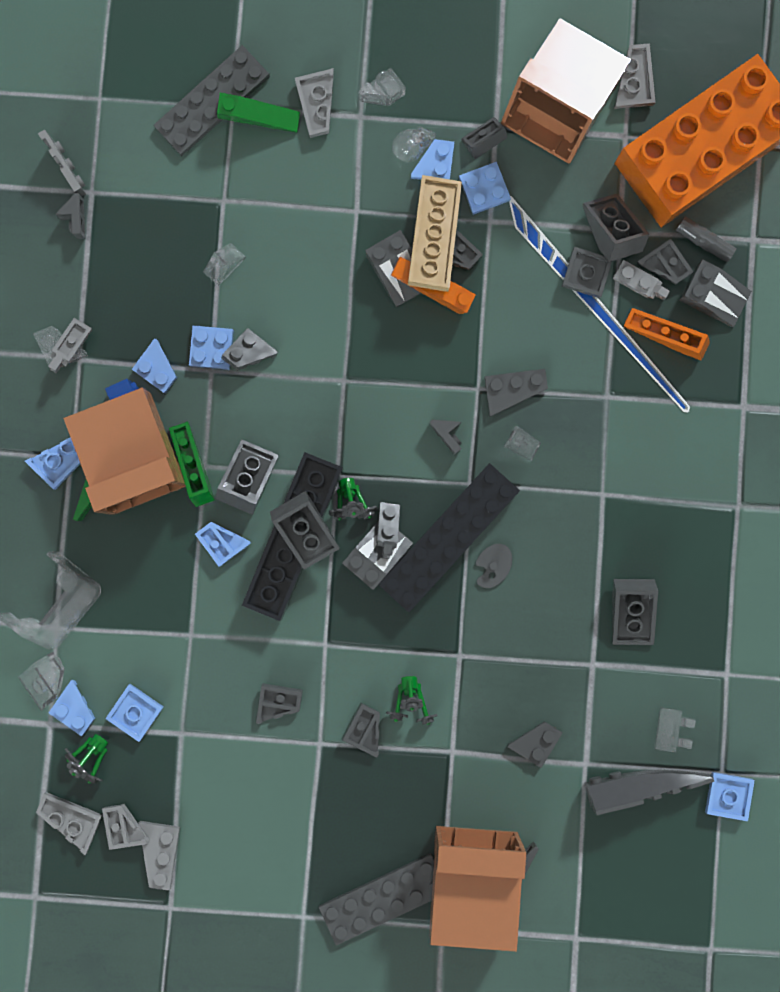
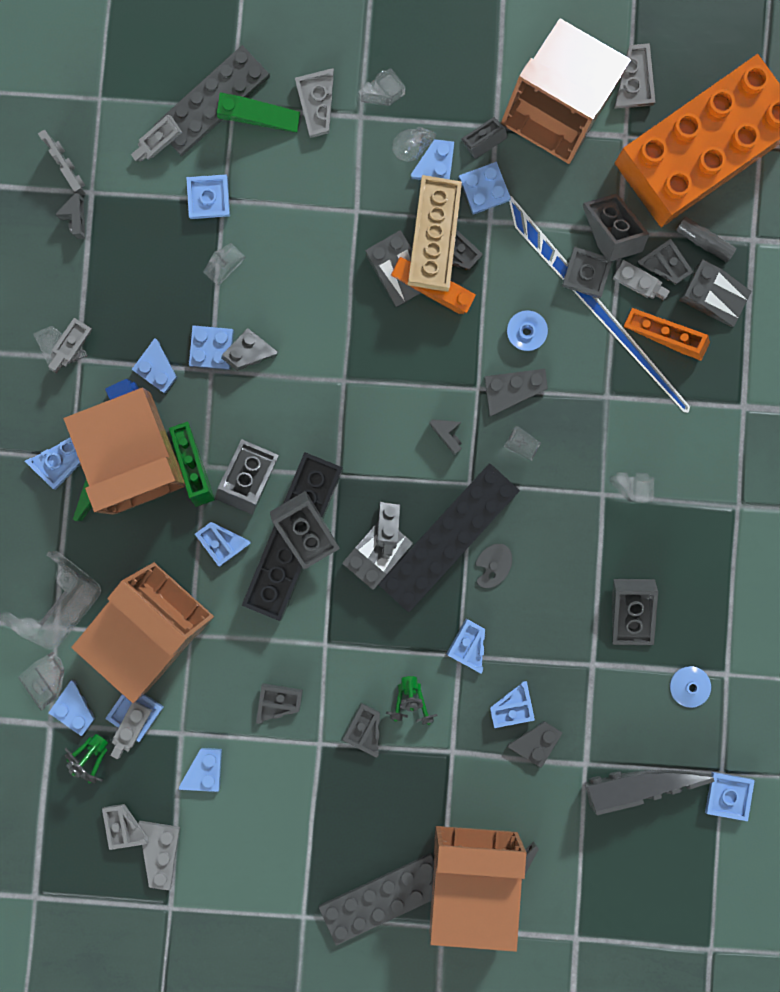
light grey wing [36,792,103,855] -> none
plant [329,478,378,520] -> none
clear plate [654,707,696,753] -> none
none -> nougat piece [71,562,214,703]
none -> light grey hinge [110,701,152,759]
none -> light grey hinge [131,115,182,162]
none -> light blue wing [179,748,222,792]
none -> light blue plate [186,174,230,219]
none -> light blue wing [446,619,485,674]
none -> light blue wing [490,681,535,728]
none -> light blue dish [507,310,548,351]
none -> clear slope [610,473,654,503]
none -> light blue dish [670,666,711,708]

